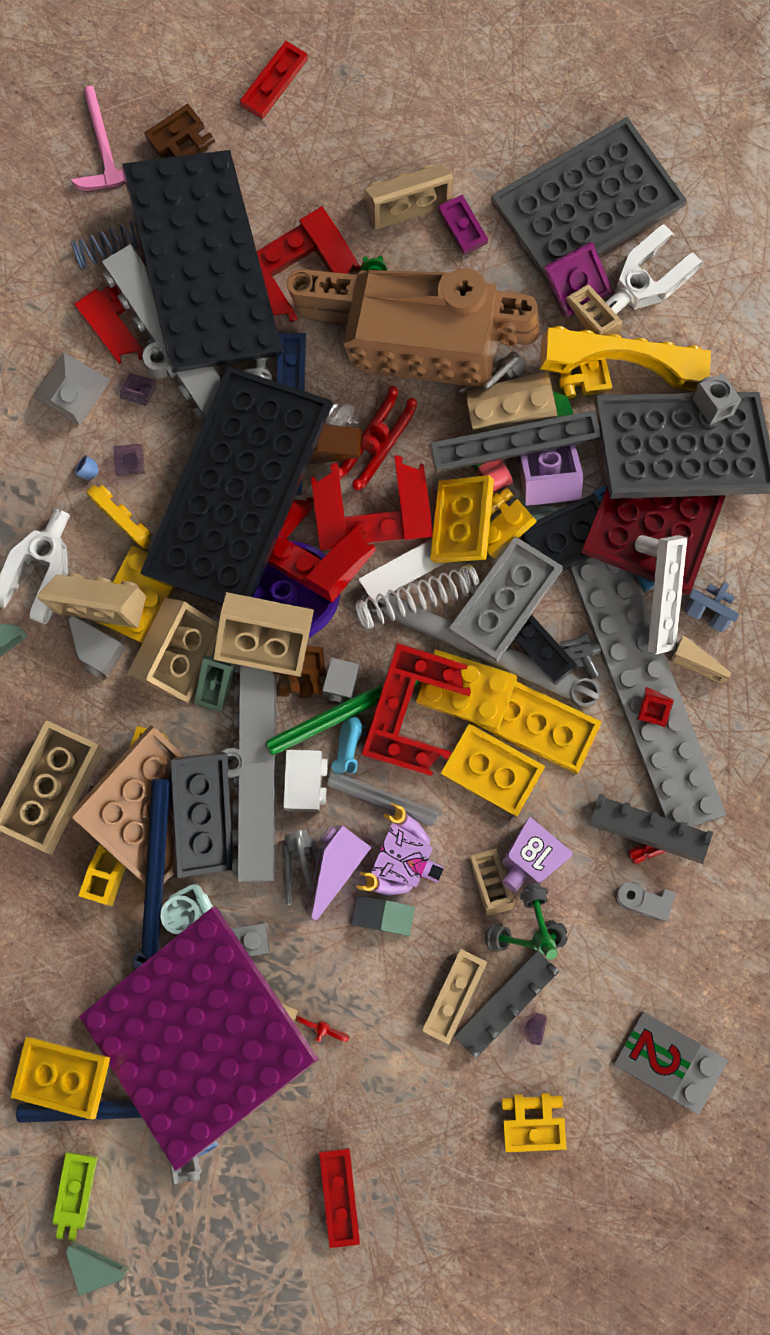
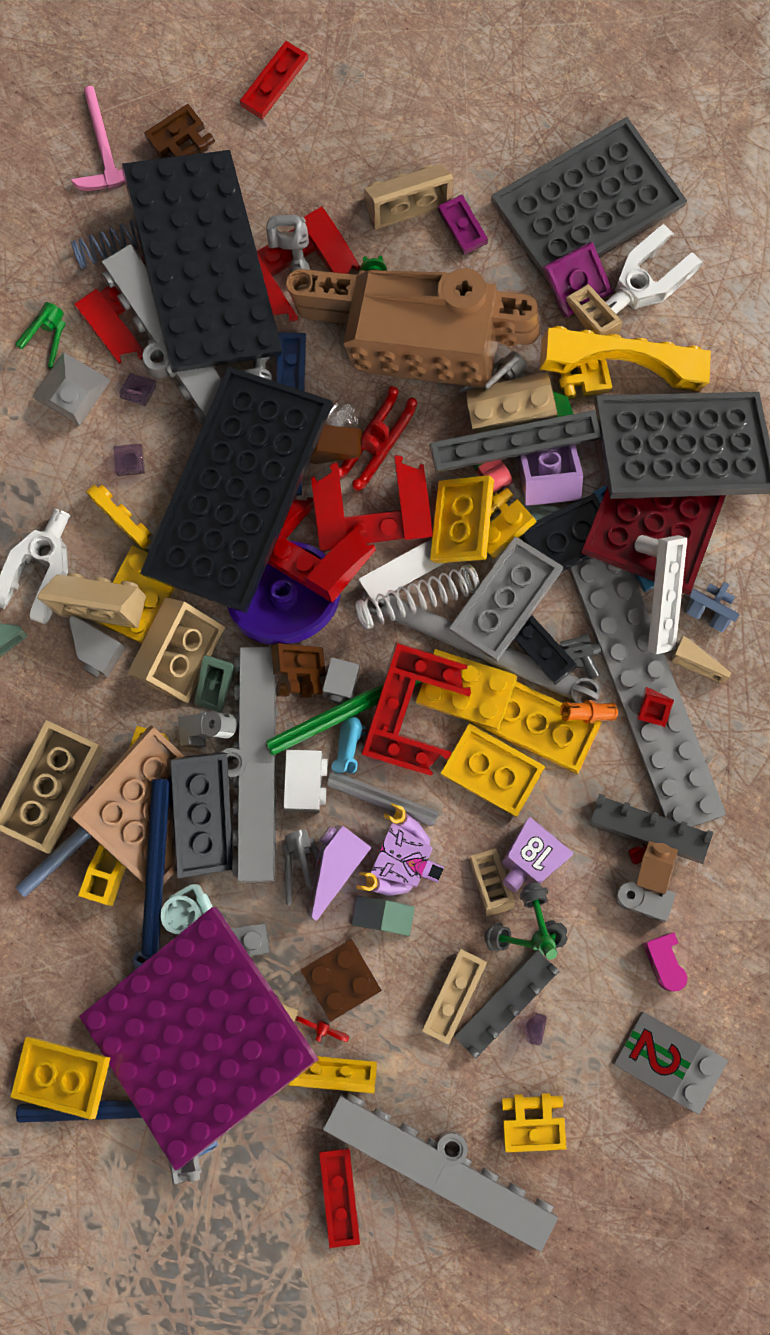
lime hinge [53,1152,98,1242] -> none
sand green slope [66,1241,129,1296] -> none
medium blue hinge [74,455,99,480] -> none
tan slope [213,592,314,677] -> none
light grey brick [692,373,741,425] -> none
none -> green plant [15,302,66,368]
none -> sand blue piece [16,827,92,897]
none -> light grey leg [178,711,236,748]
none -> light grey piece [266,215,310,274]
none -> yellow plate [288,1056,377,1093]
none -> reddish brown plate [300,939,382,1022]
none -> light grey hinge [323,1092,558,1252]
none -> orange pin [560,700,618,723]
none -> medium nougat brick [636,841,678,894]
none -> dark pink leg [642,932,688,992]

